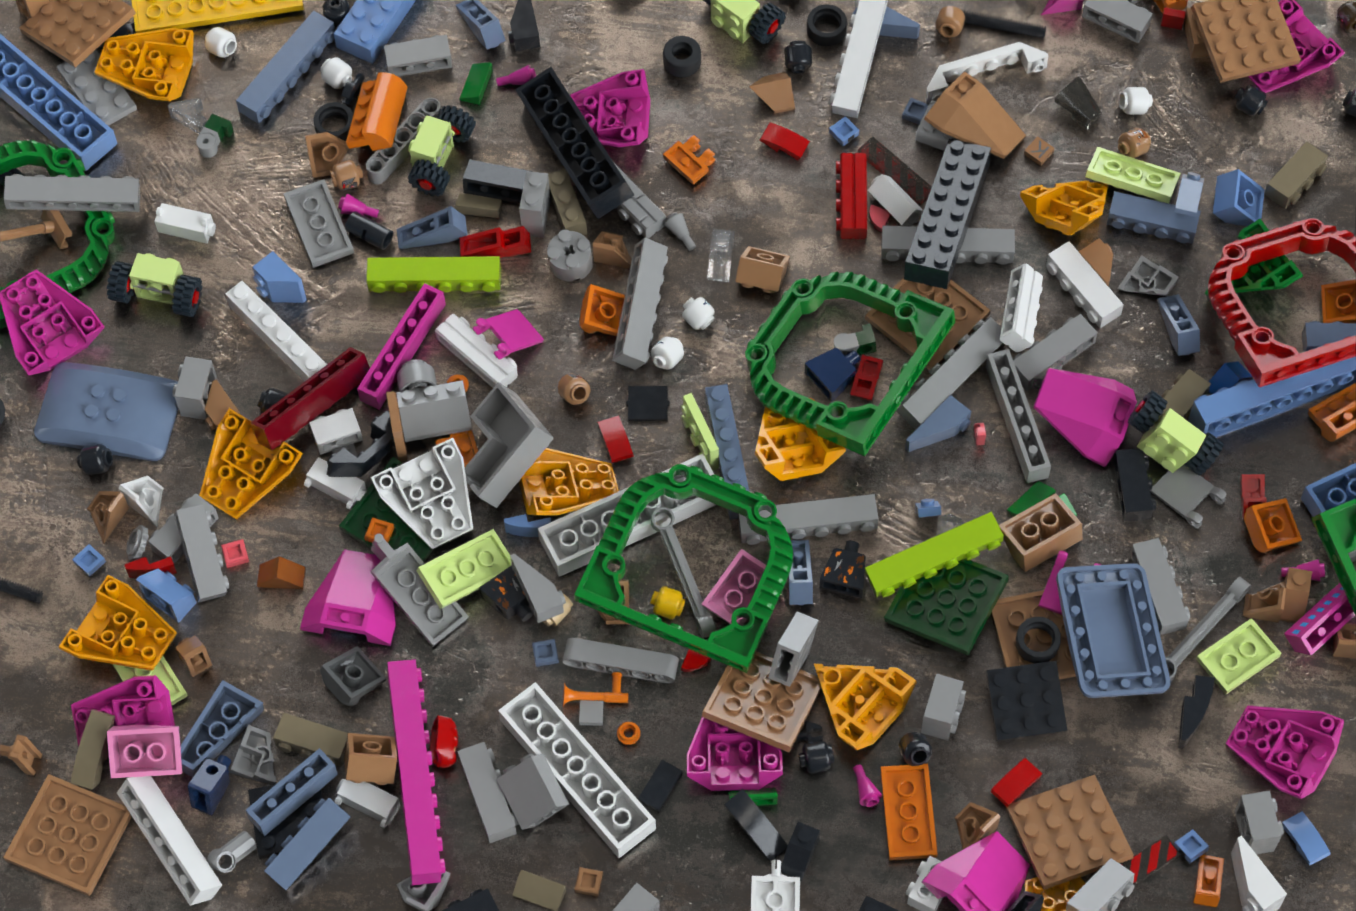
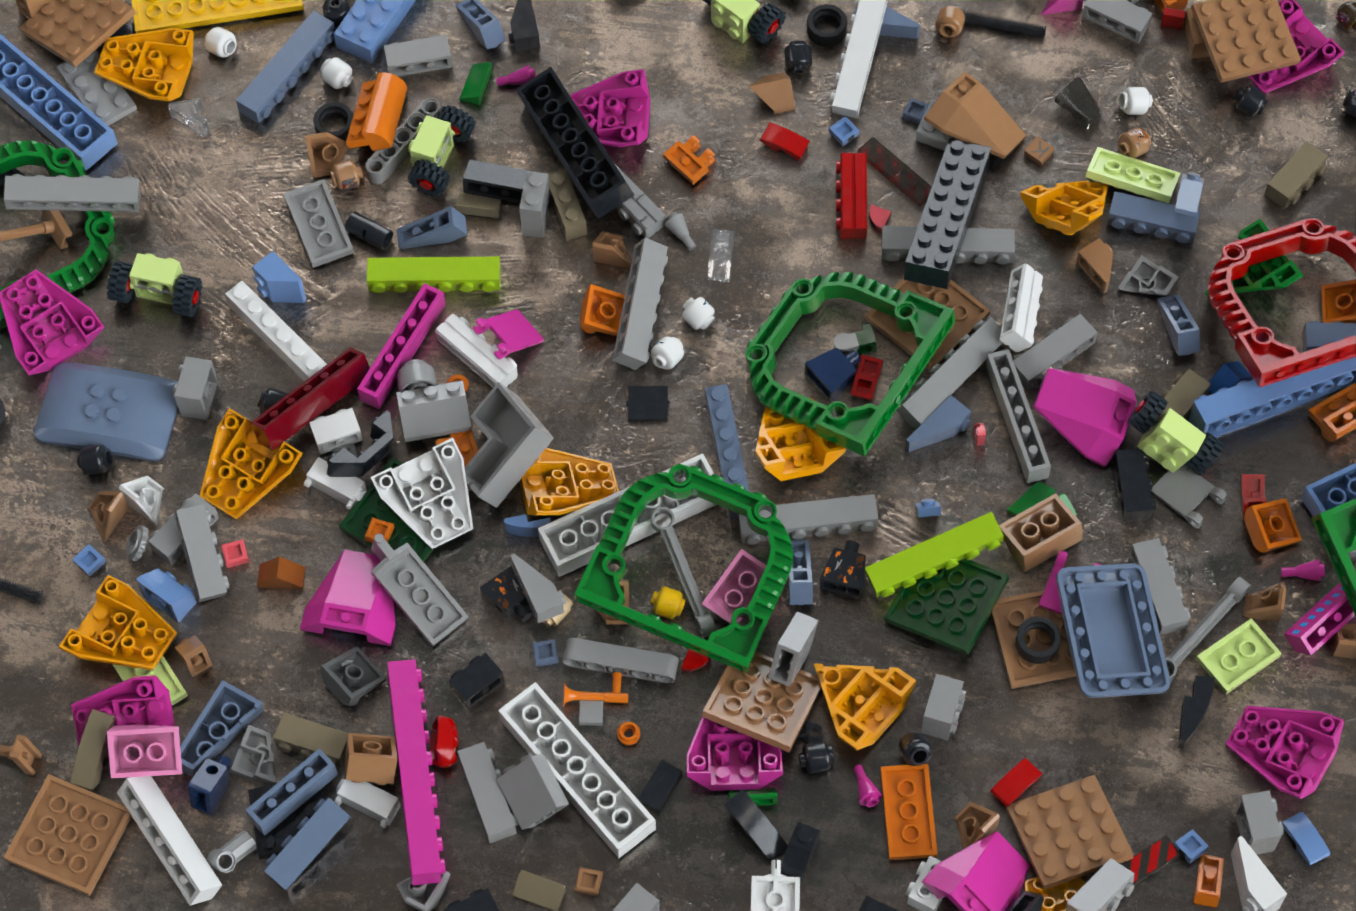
red slope [124,556,177,579] -> none
white brick [154,203,216,244] -> none
leg [196,114,234,158] -> none
medium nougat slope [205,379,240,431] -> none
dark pink cone [338,193,379,218] -> none
black bar [341,73,365,105] -> none
medium nougat tile [386,391,408,462] -> none
yellowish green plate [416,529,511,609] -> none
red slope [459,226,531,258] -> none
light grey brick [547,229,593,282] -> none
medium nougat head [558,373,591,405] -> none
red slope [597,415,634,463] -> none
black tyre [663,35,701,78] -> none
yellowish green plate [681,393,719,471] -> none
medium nougat slope [735,246,790,293] -> none
white brick [868,174,923,226] -> none
white slope [926,42,1049,103] -> none
black plate [986,661,1068,741] -> none
white brick [1046,241,1124,328] -> none
medium blue slope [1213,169,1265,226] -> none
medium nougat slope [1280,567,1312,623] -> none
none -> black brick [449,653,504,709]

